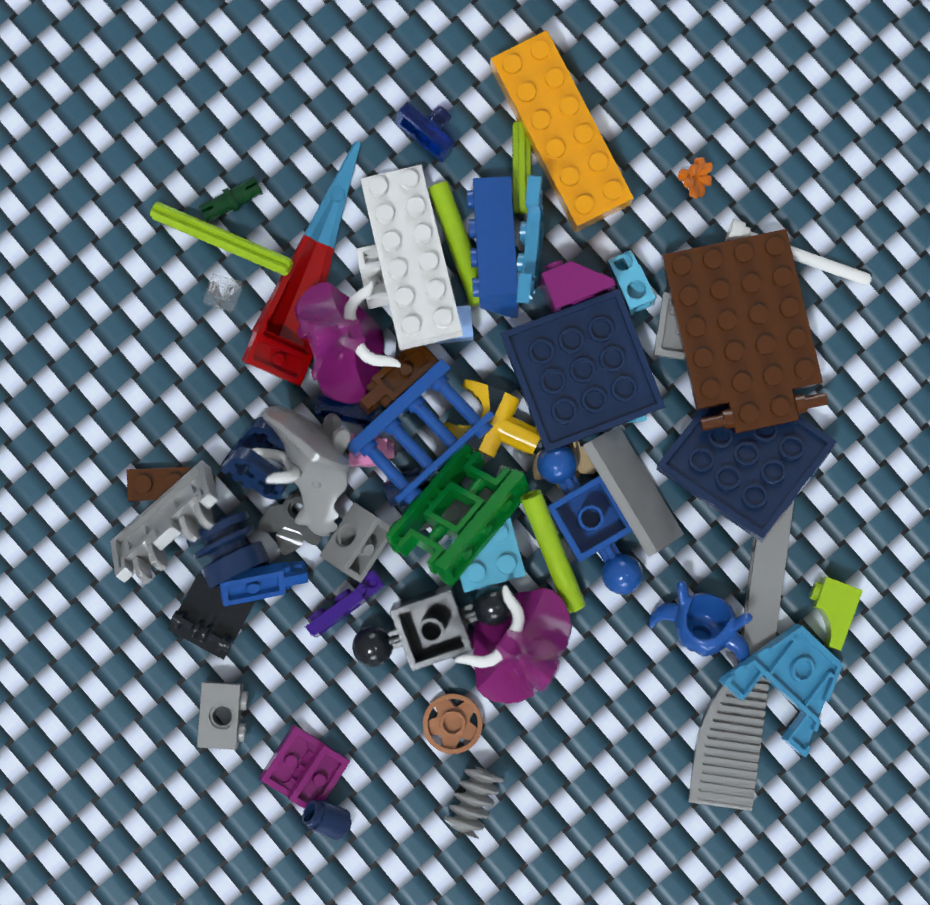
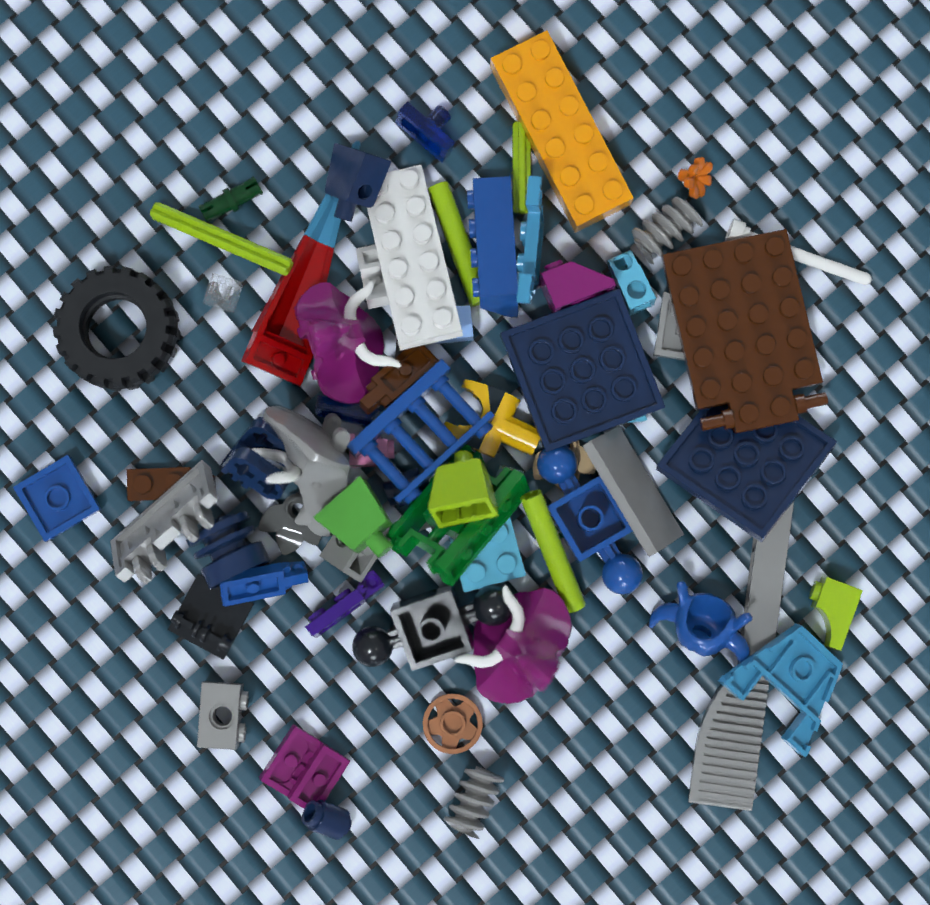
none -> blue plate [13,455,102,542]
none -> black tyre [53,266,180,391]
none -> bright green torso [314,476,393,558]
none -> dark blue torso [325,143,391,222]
none -> lime torso [428,451,498,528]
none -> light grey piece [632,197,703,264]

